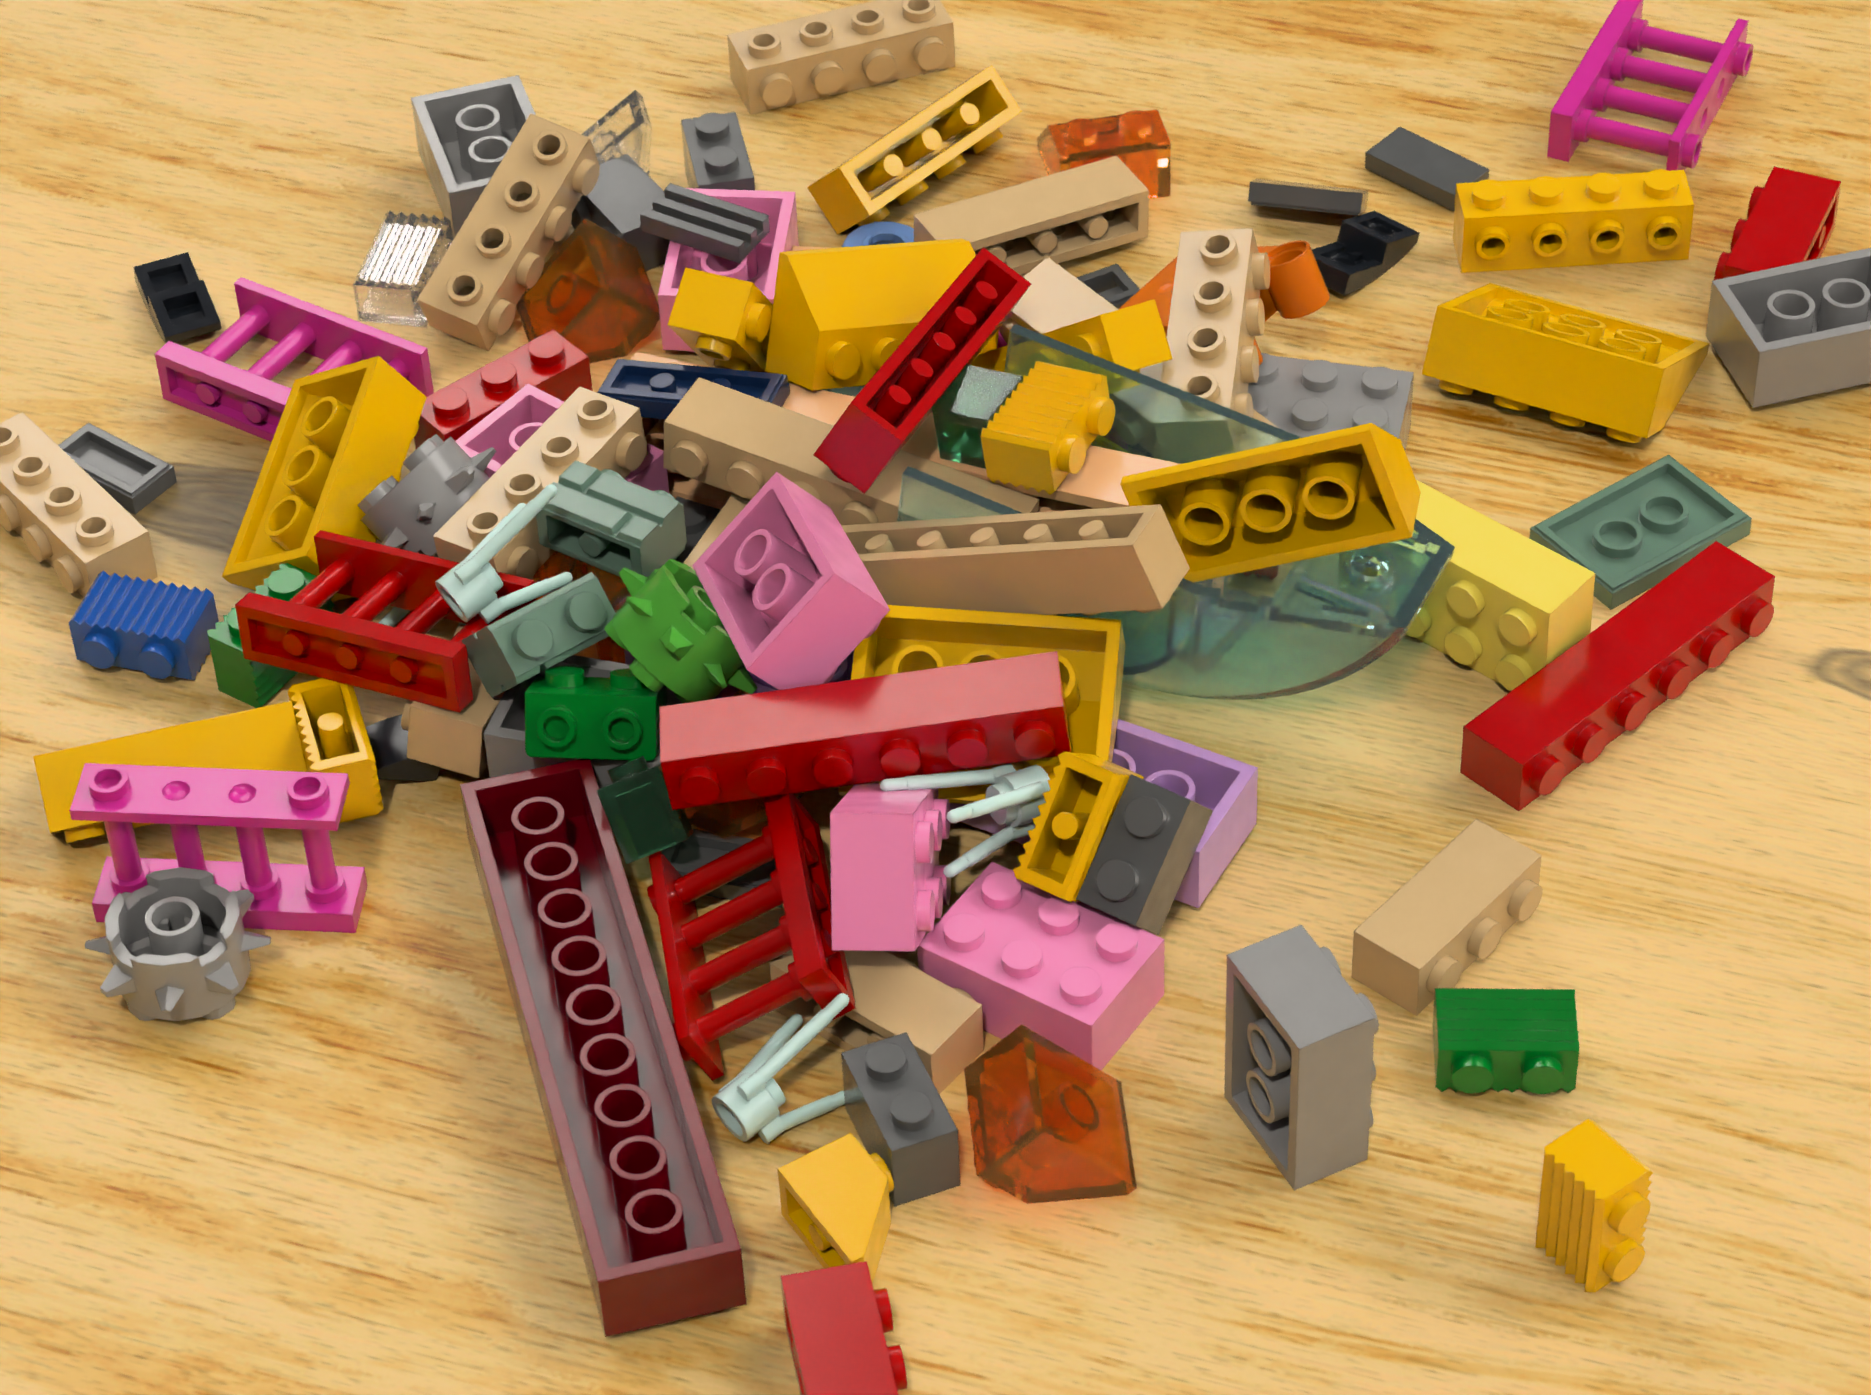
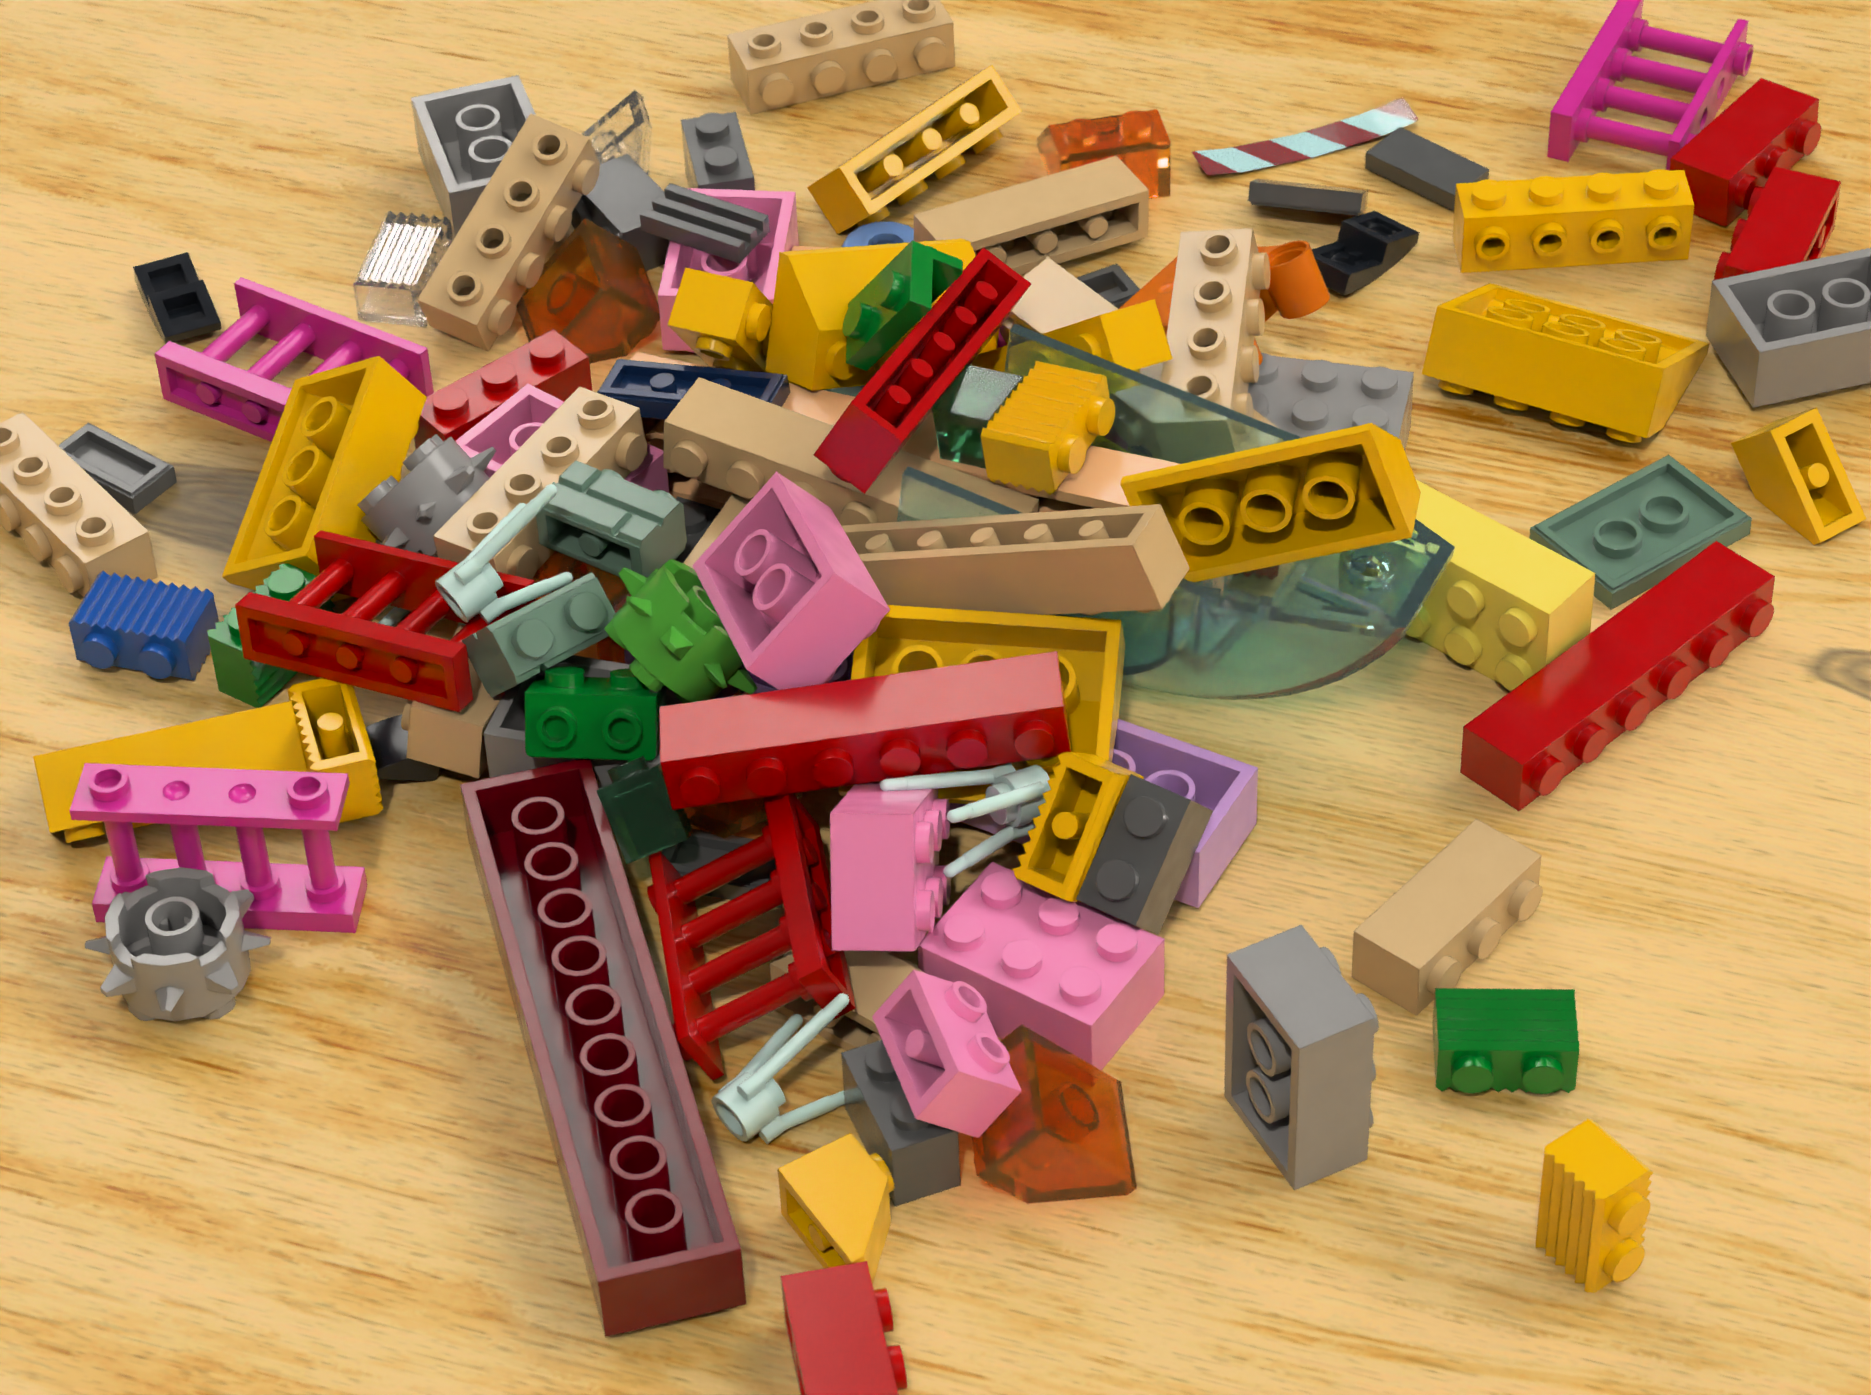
none -> green bracket [842,240,963,371]
none -> bright pink brick [872,969,1022,1138]
none -> clear light blue sticker [1192,98,1419,175]
none -> red brick [1670,78,1821,227]
none -> yellow slope [1731,407,1866,545]

